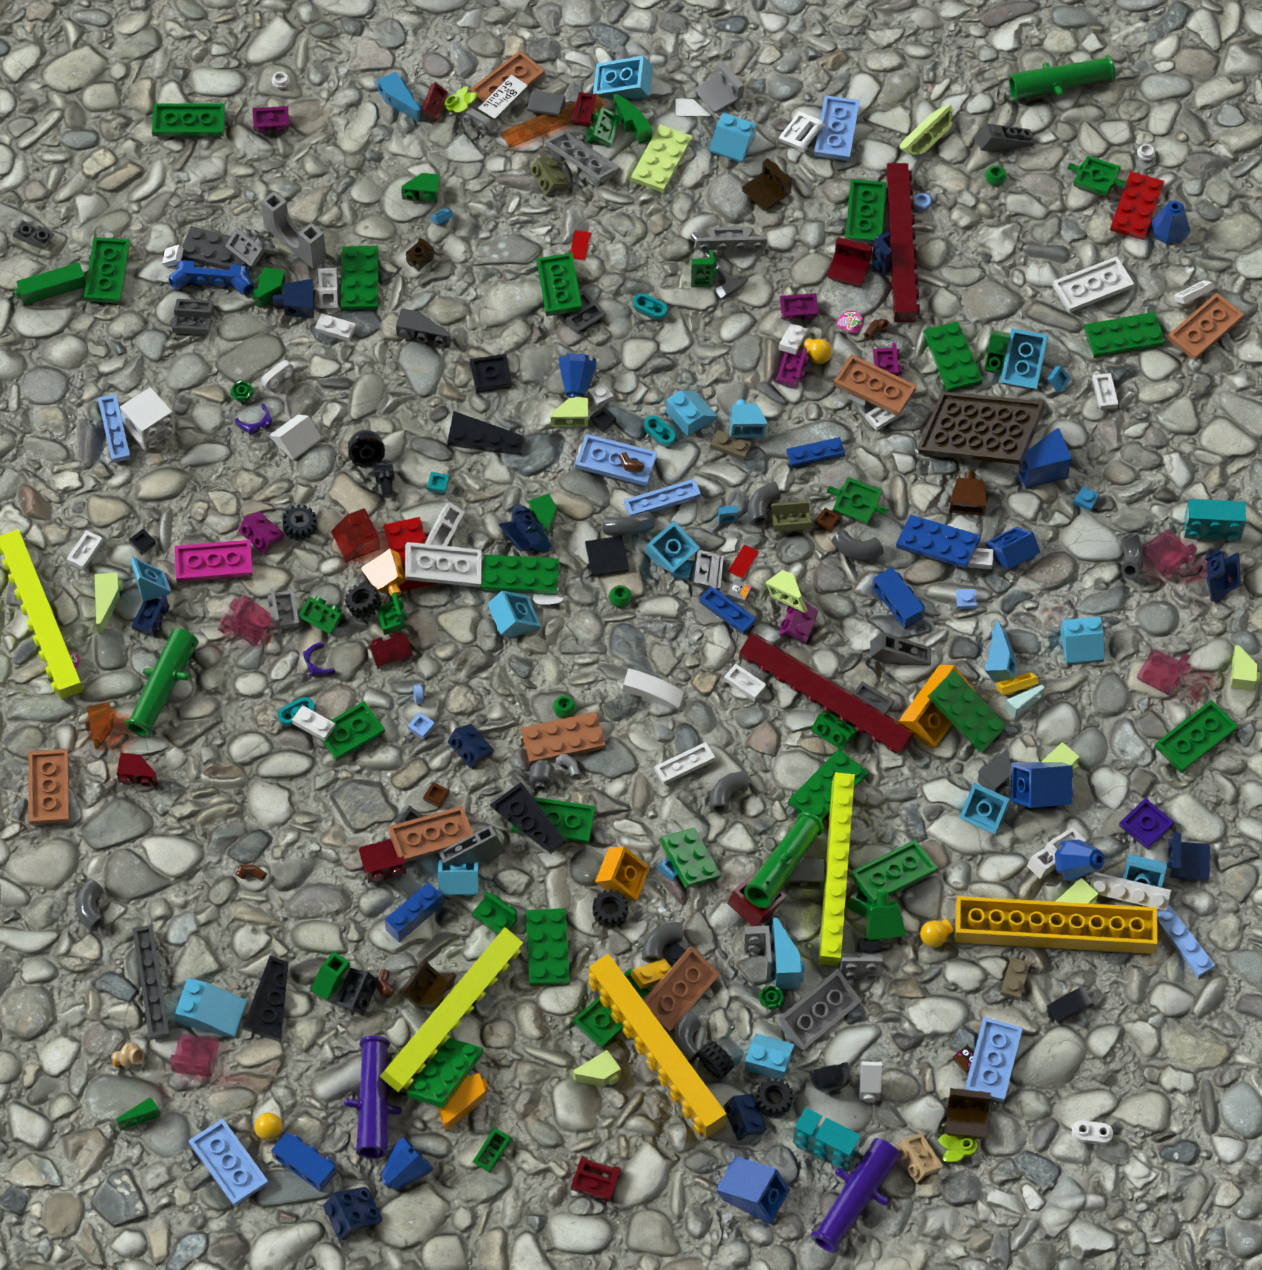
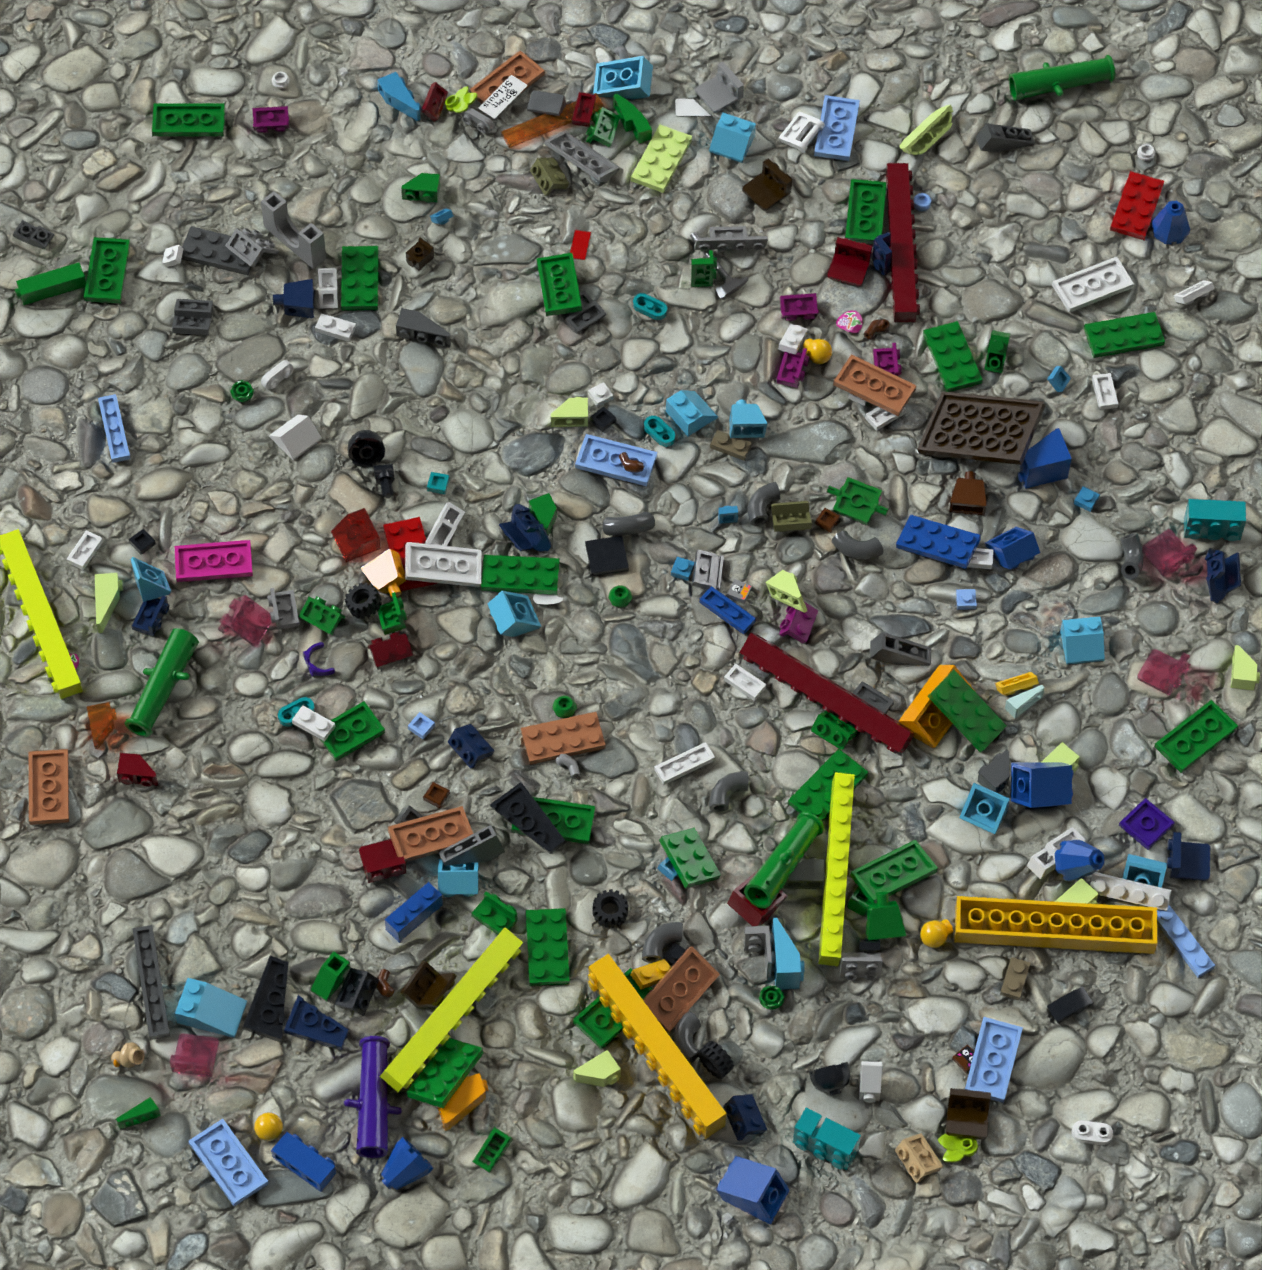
dark grey cylinder [76,878,104,932] -> none
white brick [120,387,176,451] -> none
blue plate [168,261,253,295] -> none
dark purple cap [235,403,272,435] -> none
reddish brown arm [236,864,267,881] -> none
magenta bracket [239,512,285,554] -> none
green slope [253,267,286,308] -> none
black wheel [283,504,317,541] -> none
dark blue bracket [323,1187,383,1241] -> none
light blue tile [413,685,424,704] -> none
black wing [447,411,524,455] -> none
black tile [470,354,512,393] -> none
dark grey head [529,760,555,791] -> none
blue cone [559,353,597,398] -> none
dark red plate [571,1156,621,1202] -> none
light orange slope [595,846,650,901] -> none
white slope [623,668,684,710] -> none
light blue plate [624,479,701,516] -> none
medium azure slope [644,521,700,573] -> none
red sticker [728,544,759,579] -> none
medium azure slope [744,1033,795,1081] -> none
black tyre [756,1078,793,1118] -> none
light grey slope [778,969,862,1051] -> none
blue plate [786,437,845,468] -> none
dark purple piece [811,1138,901,1253] -> none
blue brick [872,567,925,629] -> none
green plate [984,166,1007,187] -> none
dark azure slope [985,622,1017,681] -> none
medium azure slope [1000,328,1049,389] -> none
green plate [1067,155,1127,197] -> none
nougat plate [1167,293,1244,361] -> none
none -> dark blue wing [284,995,349,1050]

